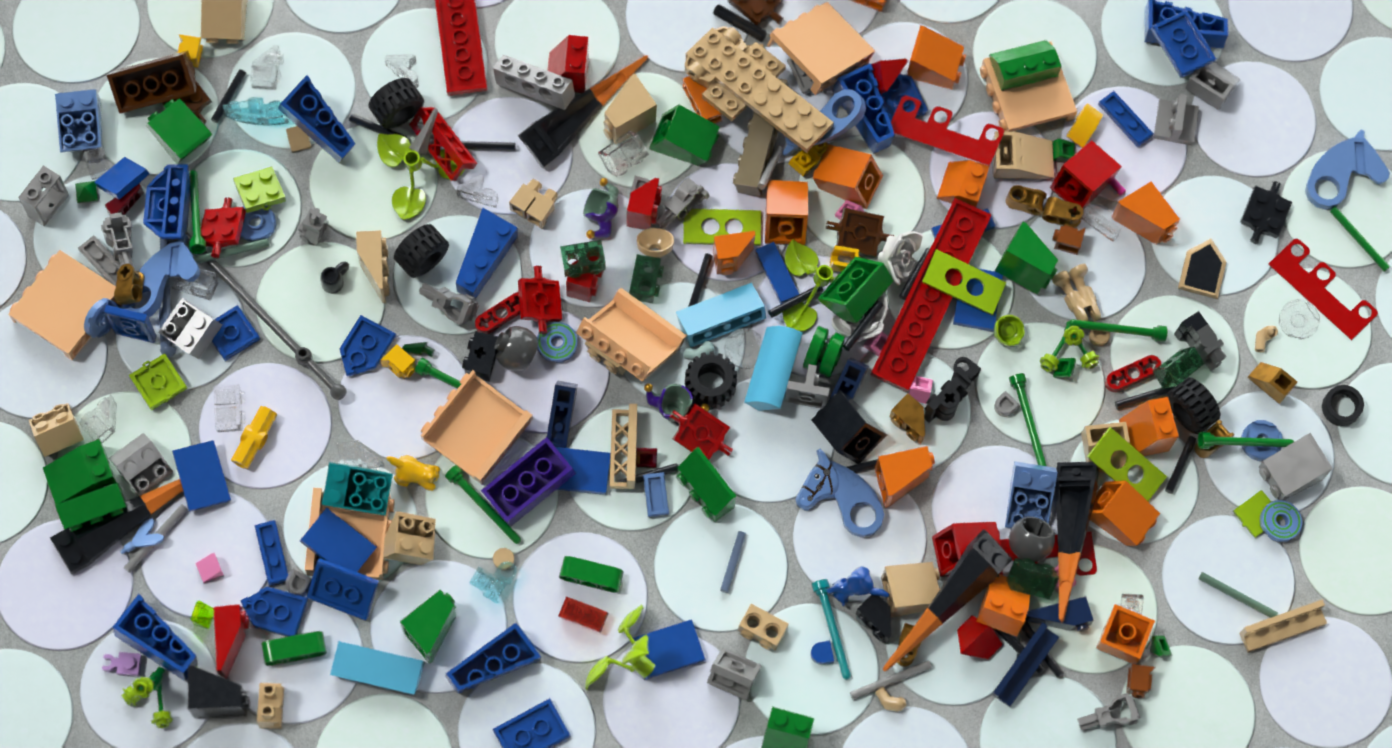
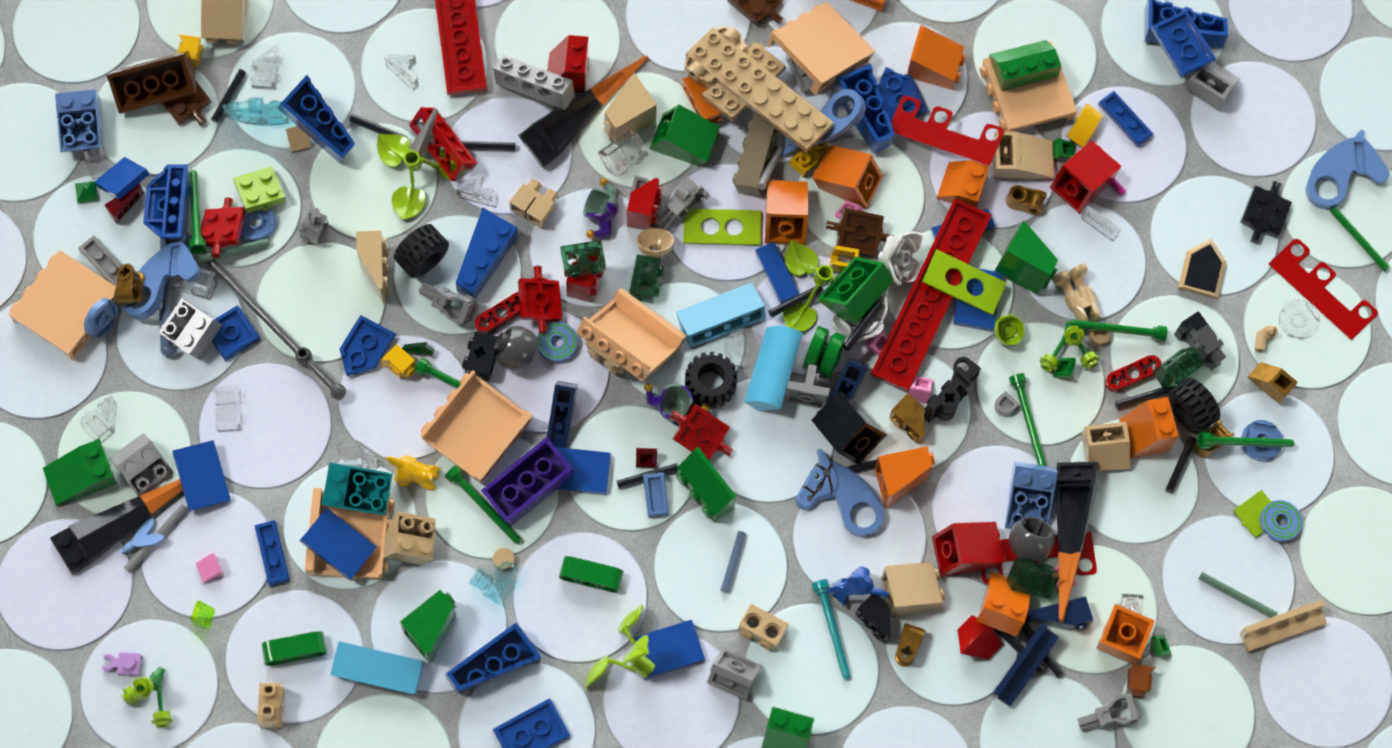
light grey window [18,165,69,227] -> none
tan slope [29,403,84,457] -> none
green slope [55,483,127,532] -> none
light grey piece [101,213,133,266] -> none
blue tile [104,305,157,343] -> none
blue wedge [112,594,198,681] -> none
lime plate [129,353,187,411] -> none
green slope [146,98,213,164] -> none
black slope [188,666,250,718] -> none
red slope [213,604,249,679] -> none
yellow piece [231,406,277,469] -> none
blue tile [240,586,308,637] -> none
light grey tile [285,569,312,594] -> none
blue tile [307,558,379,621] -> none
black piece [320,261,349,294] -> none
black tyre [368,78,424,129] -> none
clear red slope [558,597,609,633] -> none
tan fence [610,404,637,489] -> none
light aqua arm [684,341,714,359] -> none
black bar [688,253,713,307] -> none
black axle [713,4,767,41] -> none
orange slope [713,231,755,275] -> none
blue tile [810,640,834,665] -> none
light grey bar [850,660,932,700] -> none
red slope [871,58,908,94] -> none
tan arm [875,687,906,712] -> none
black plate [883,529,1013,671] -> none
black bar [899,248,930,300] -> none
pearl gold piece [1042,197,1083,228] -> none
dark orange window [1052,225,1086,255] -> none
lime piece [1087,427,1167,501] -> none
orange slope [1090,481,1160,546] -> none
orange slope [1112,181,1180,245] -> none
light grey bracket [1153,94,1199,146] -> none
light grey slope [1259,433,1333,500] -> none
black tyre [1322,385,1364,426] -> none

